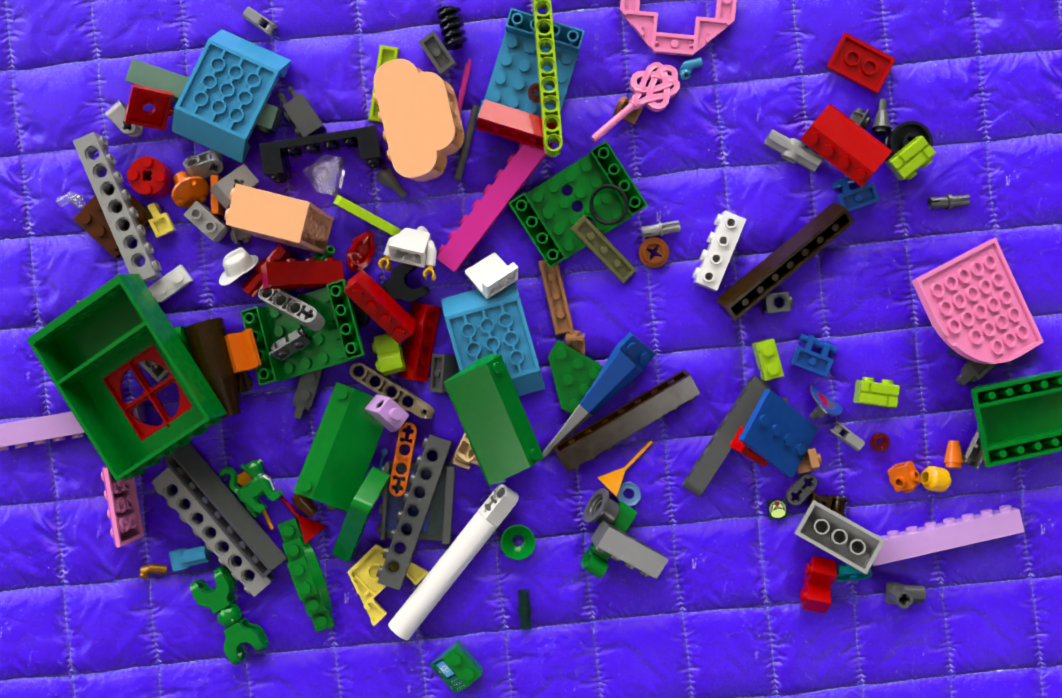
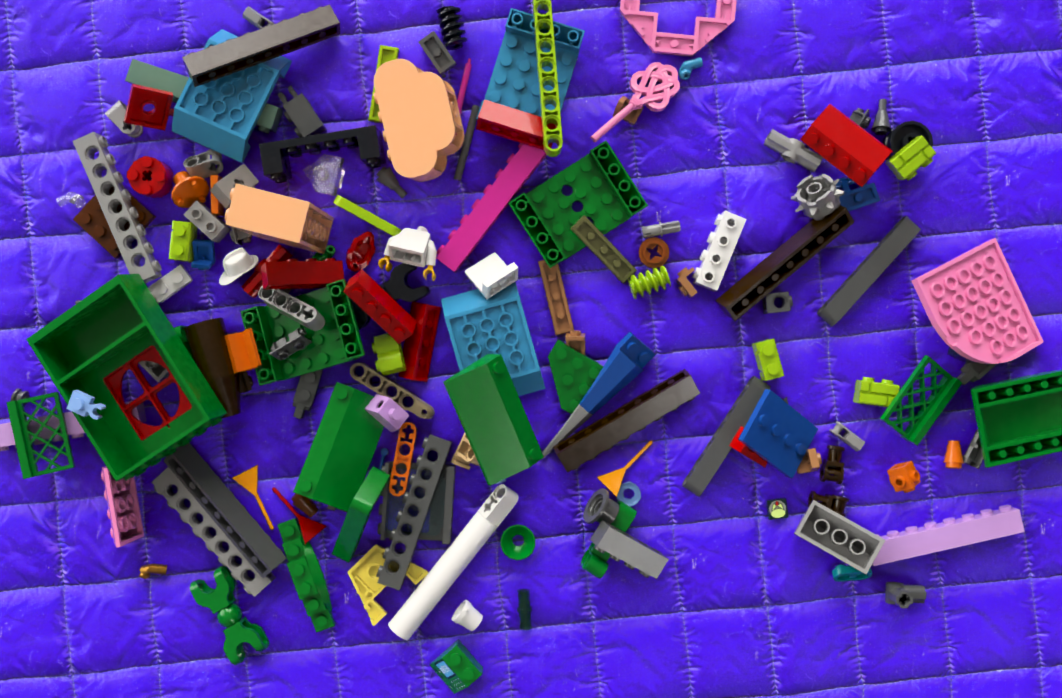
light yellow plate [147,202,176,238] -> none
dark azure piece [169,545,210,571] -> none
green animal [219,459,285,518] -> none
dark grey panel [429,353,460,393] -> none
clear red plate [528,83,546,103] -> none
black tyre [589,184,629,225] -> none
dark grey beam [785,473,817,505] -> none
blue plate [789,333,838,377] -> none
red brick [799,556,837,614] -> none
shield [809,384,843,420] -> none
red plate [825,32,896,95] -> none
clear red plate [870,432,890,452] -> none
yellow head [920,466,952,492] -> none
dark grey pin [927,194,970,209] -> none
none -> green fence [6,392,75,479]
none -> dark grey bush [11,388,30,406]
none -> light blue plate [66,389,106,420]
none -> lime brick [169,221,198,262]
none -> brick [182,4,340,87]
none -> blue bracket [191,239,216,270]
none -> white piece [451,600,483,631]
none -> lime piece [628,266,671,299]
none -> medium nougat bracket [675,267,698,298]
none -> light grey brick [791,174,844,221]
none -> dark grey beam [817,216,921,327]
none -> dark brown connector [819,445,845,484]
none -> green fence [880,355,962,446]

